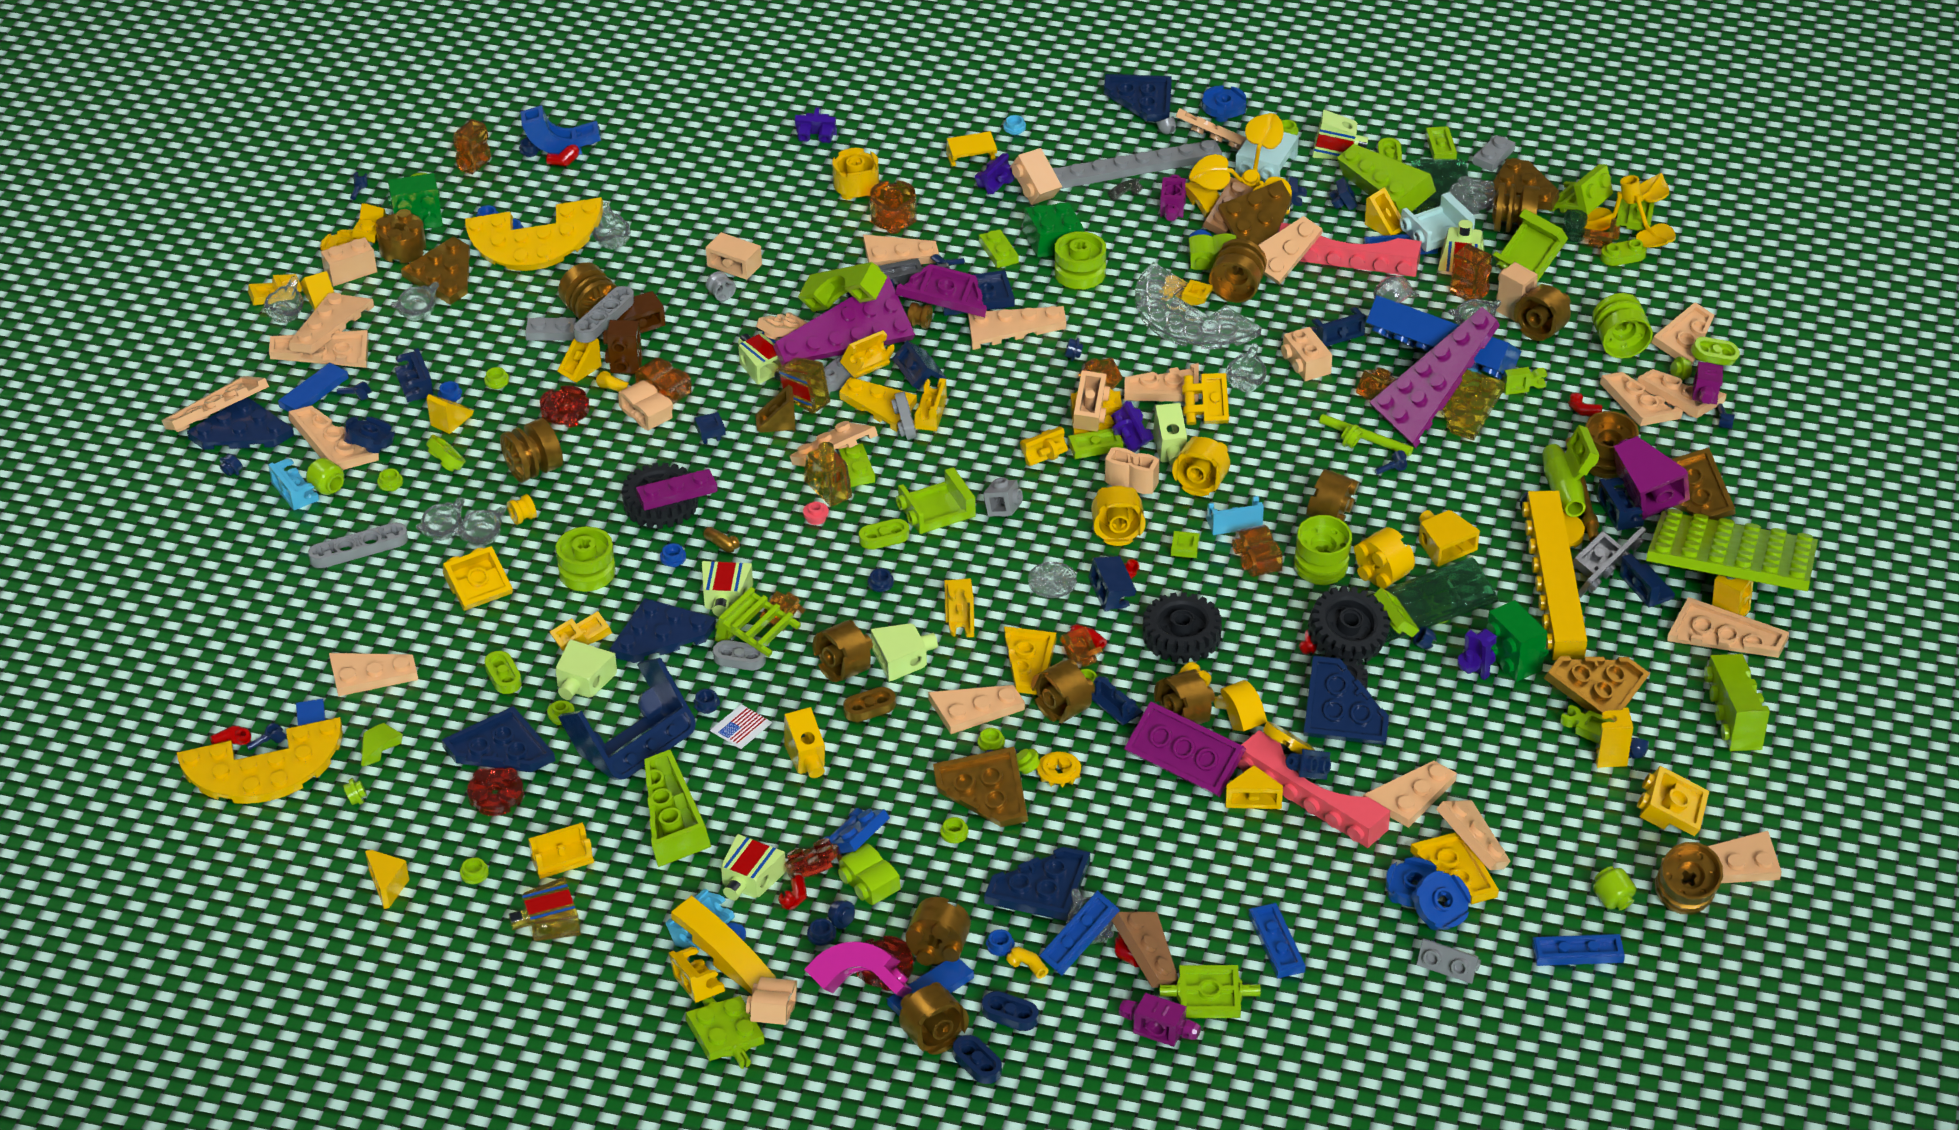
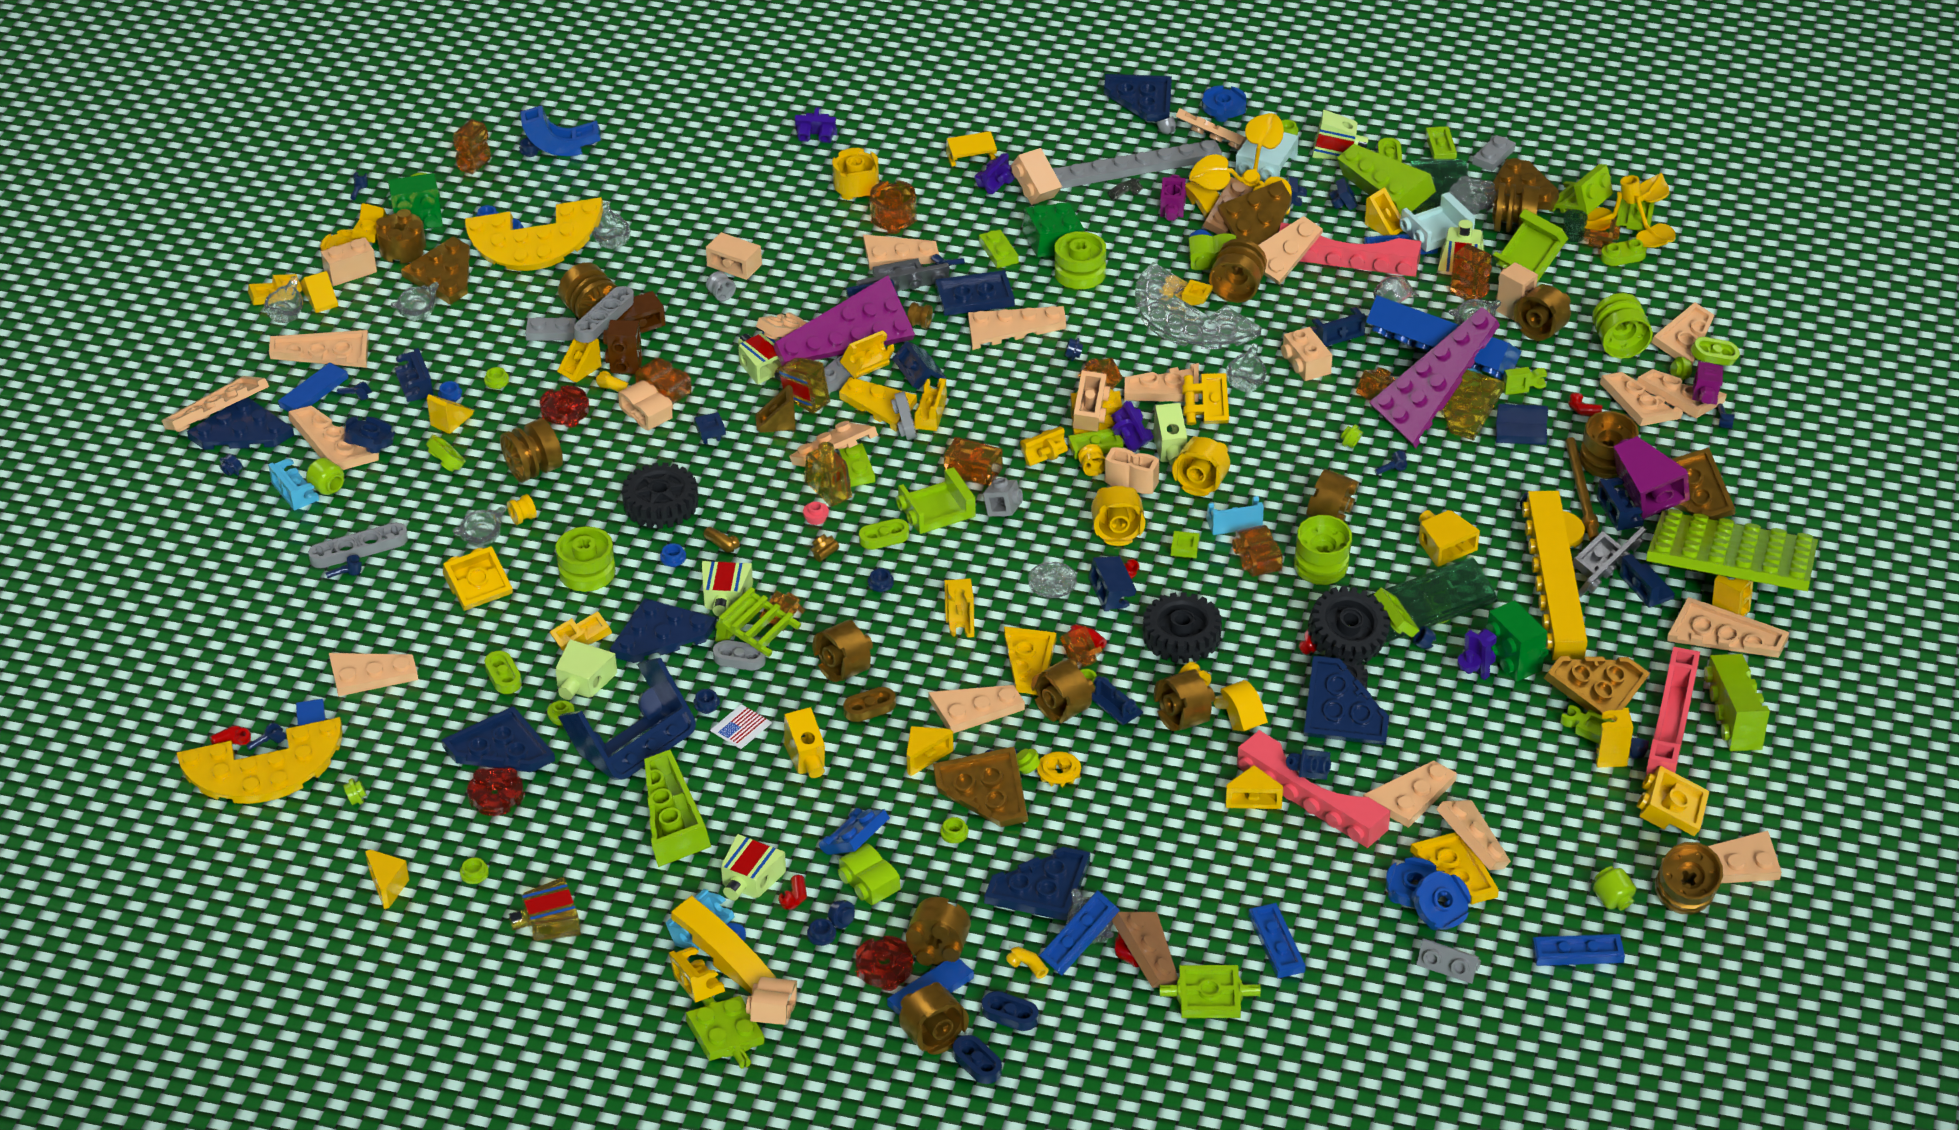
light nougat wing [289,293,374,354] -> none
lime slope [361,723,403,767] -> none
lime plate [377,468,403,492] -> none
clear hair [416,497,465,541] -> none
yellow hinge [529,822,594,879] -> none
red arm [546,144,579,166] -> none
magenta plate [636,469,718,511] -> none
clear red plate [785,838,842,878] -> none
lime arch [798,262,887,312] -> none
dark pink arch [804,942,912,998] -> none
yellowish green torso [871,623,938,682] -> none
magenta wing [896,264,987,318] -> none
lime plate [977,728,1005,752] -> none
blue plate [986,929,1015,956] -> none
medium azure plate [1004,115,1026,135] -> none
magenta piece [1119,993,1201,1047] -> none
magenta plate [1124,701,1246,798] -> none
yellow tile [1263,721,1315,754] -> none
lime bar [1319,414,1413,456] -> none
yellow brick [1354,527,1415,589] -> none
lime plate [1542,425,1600,517] -> none
none -> dark blue hand [325,555,362,579]
none -> pearl gold plate [810,534,839,562]
none -> yellow slope [907,726,954,776]
none -> clear orange brick [944,437,1003,486]
none -> yellow wheel [1078,444,1105,476]
none -> dark blue panel [1495,404,1548,445]
none -> coral arch [1645,647,1700,778]

